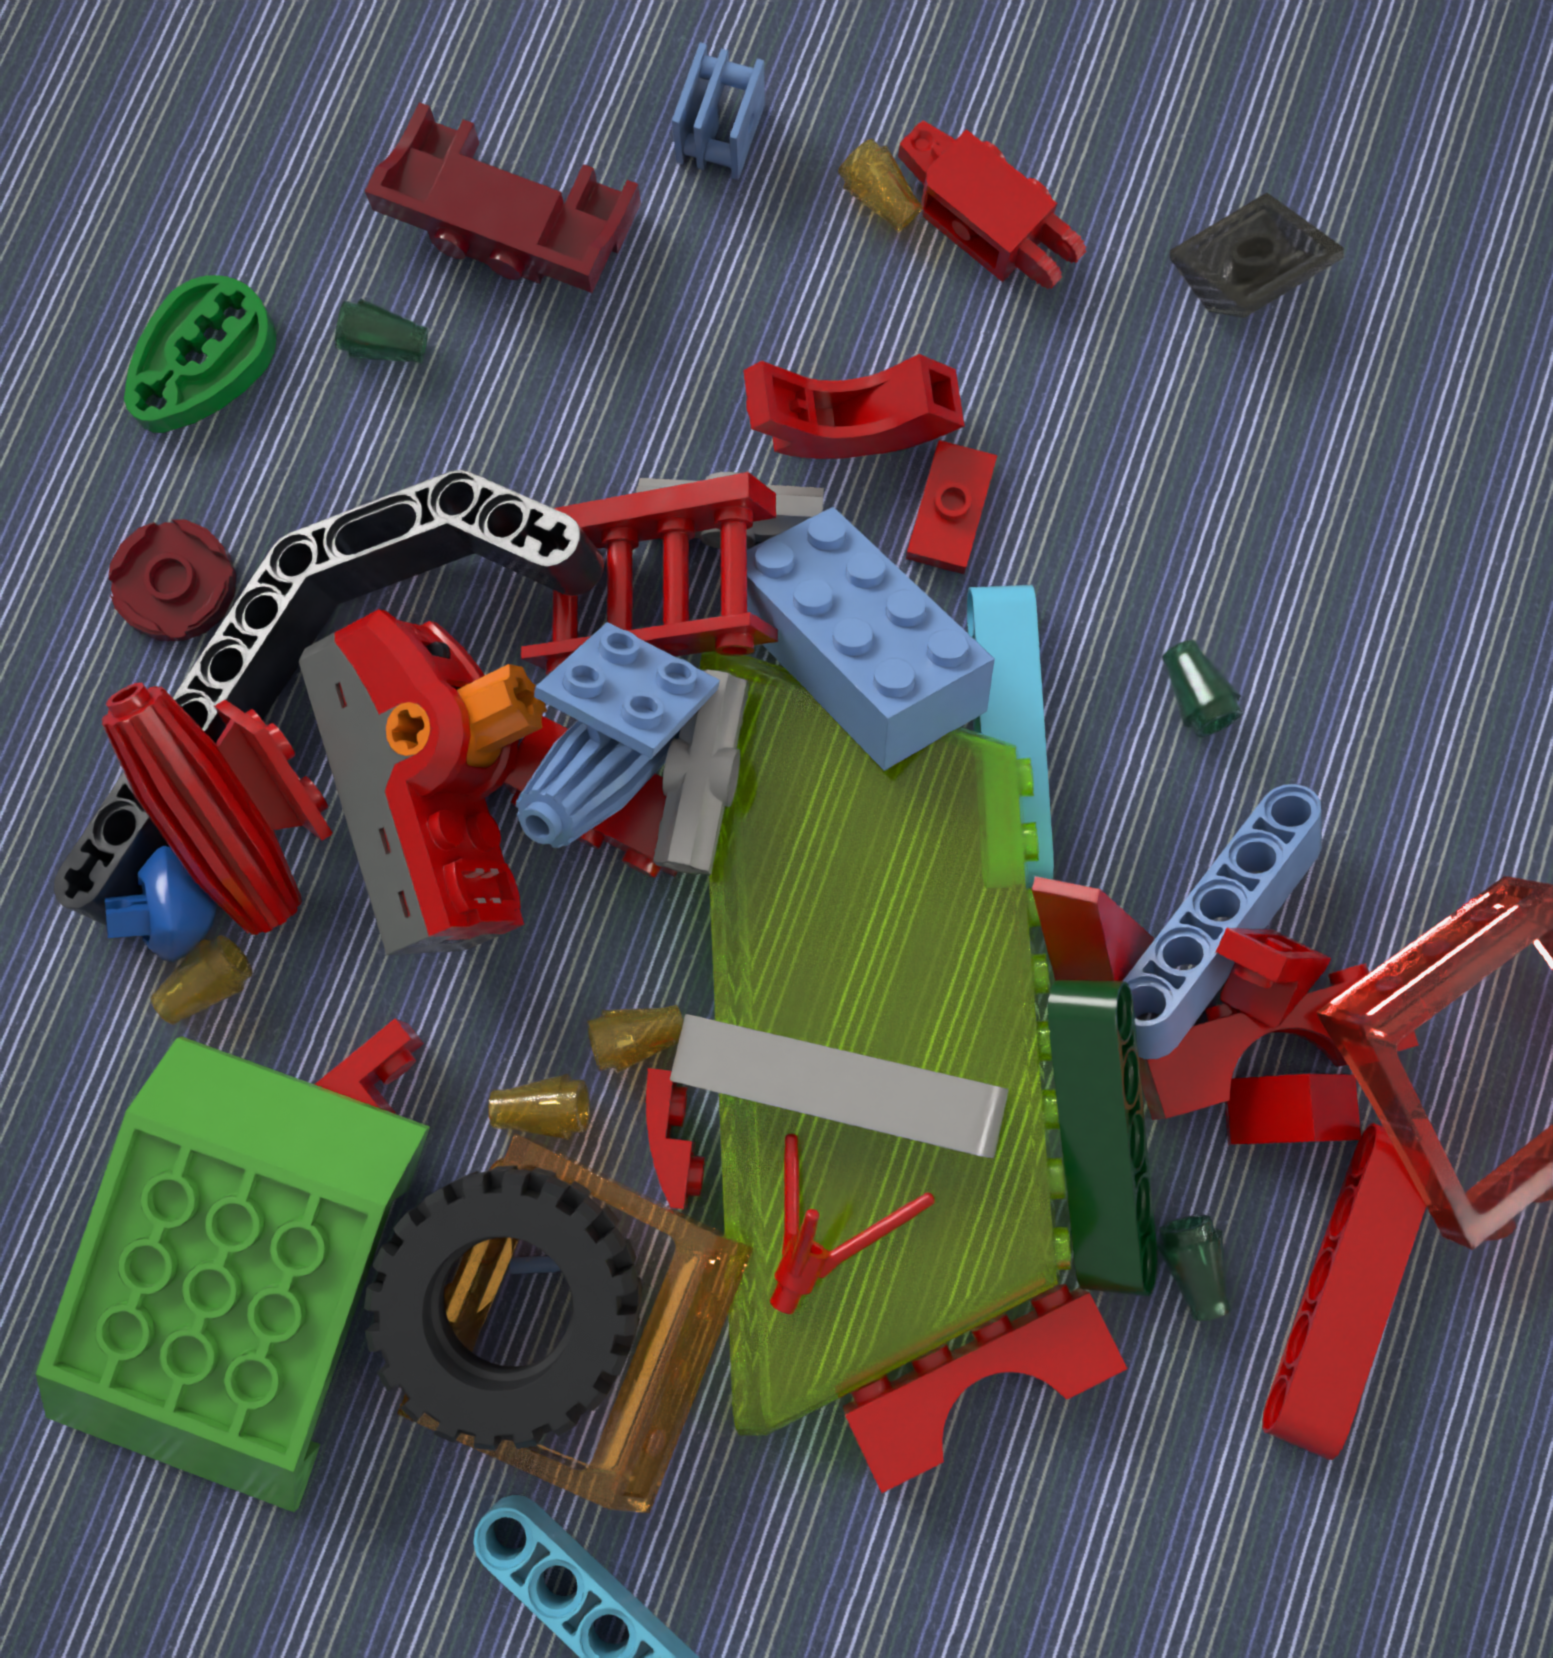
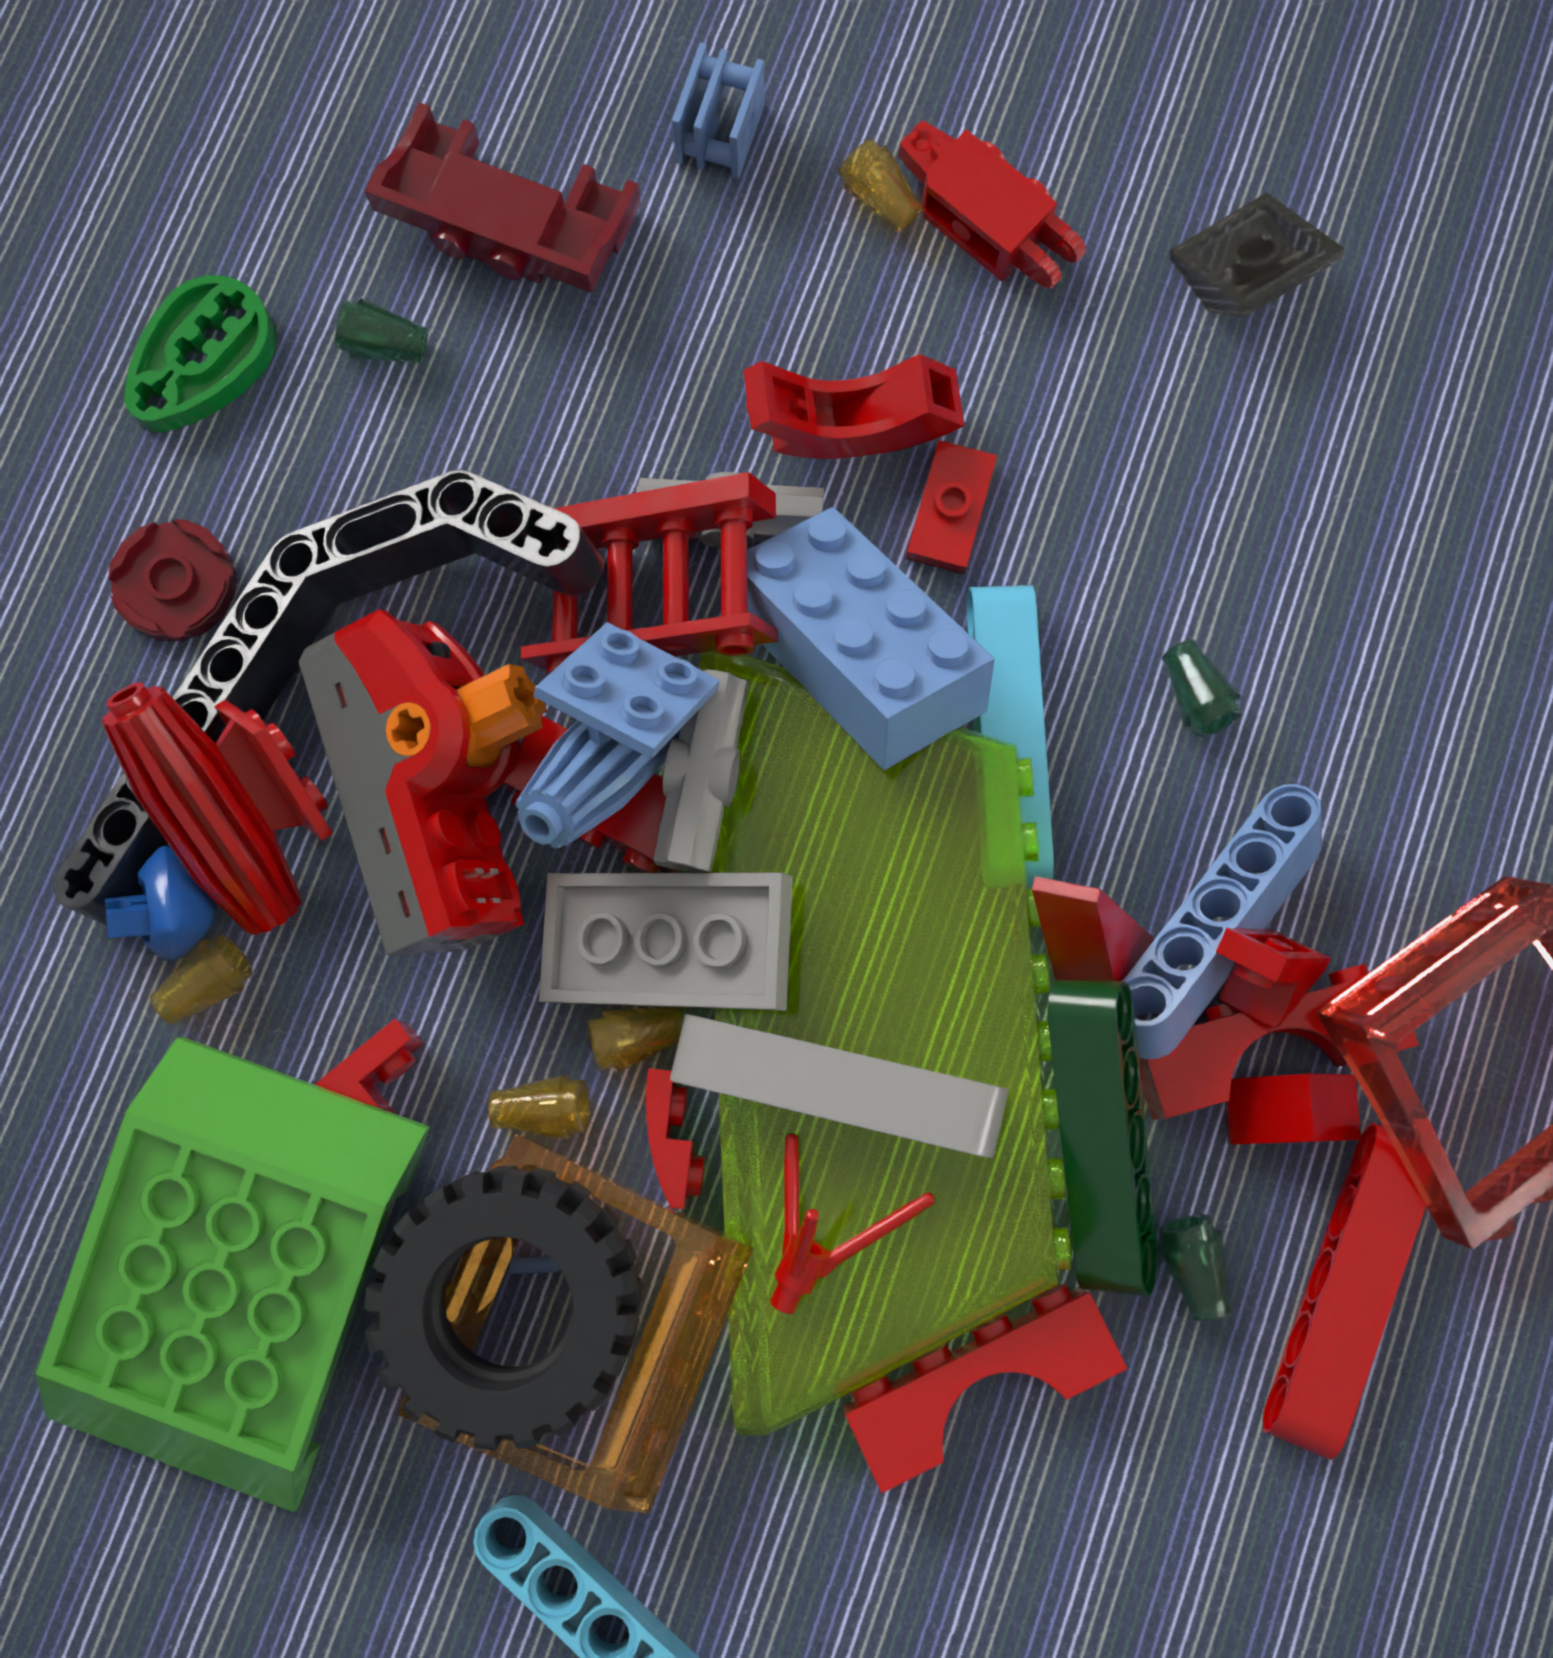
none -> light grey plate [539,873,793,1011]

